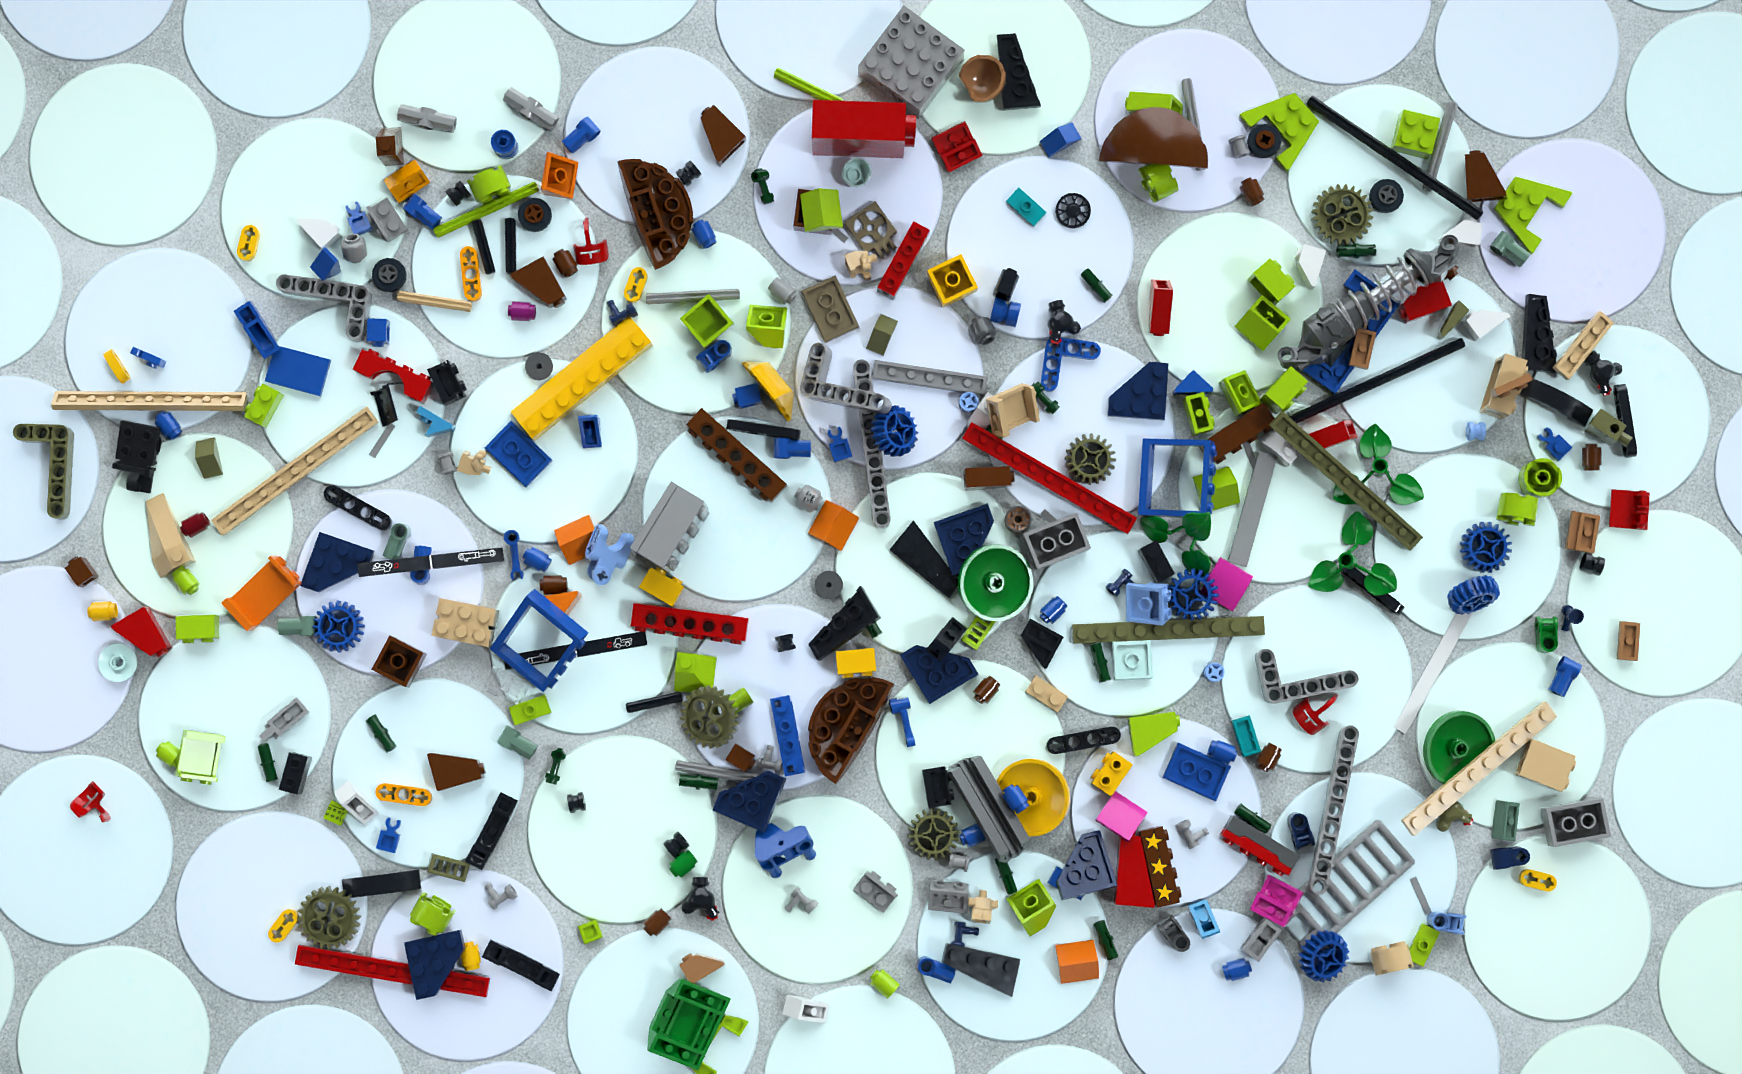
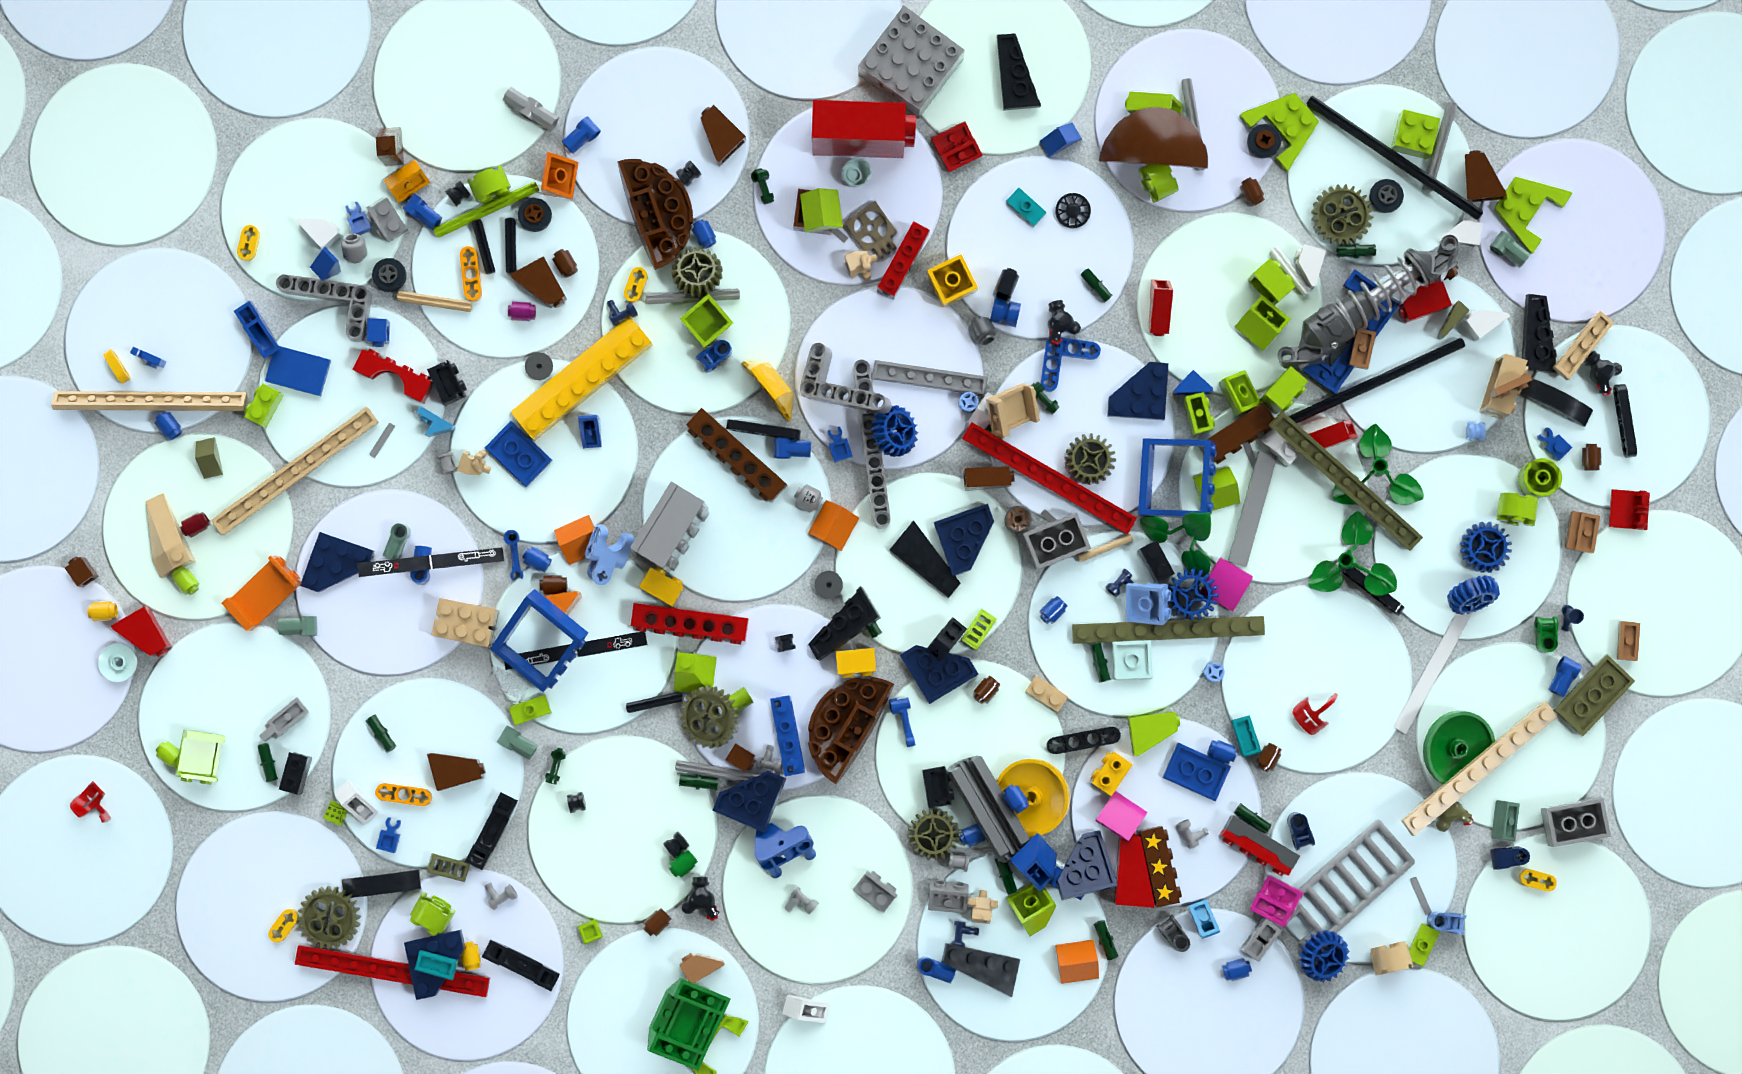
olive beam [13,423,74,520] -> none
black plate [112,420,162,494] -> none
lime brick [175,615,220,644] -> none
blue gear [312,600,365,653] -> none
black beam [324,485,392,531] -> none
black piece [370,382,403,427] -> none
reddish brown brick [371,635,427,688] -> none
light grey piece [397,104,457,133] -> none
blue wheel [491,129,519,160] -> none
red helmet [573,217,609,265] -> none
blue brick [732,383,762,409] -> none
lime slope [746,304,787,348] -> none
light grey brick [768,277,796,305] -> none
lime axle [774,68,843,101] -> none
dark tan tile [801,275,860,343] -> none
olive slope [866,314,898,356] -> none
lime brick [869,969,900,999] -> none
green dish [958,544,1033,621] -> none
medium nougat cylinder [959,54,1006,103] -> none
black wing [1020,618,1064,669] -> none
light grey bush [1228,135,1250,159] -> none
light grey beam [1255,649,1359,704] -> none
light grey beam [1308,725,1359,895] -> none
tan panel [1515,739,1576,792] -> none
black wheel [1579,552,1605,576] -> none
olive torso [1585,409,1633,447] -> none
none -> teal plate [415,950,458,980]
none -> olive gear [671,247,723,297]
none -> blue slope [1010,833,1057,891]
none -> tan bar [1077,534,1133,562]
none -> white axle [1269,247,1310,296]
none -> olive plate [1553,654,1635,736]

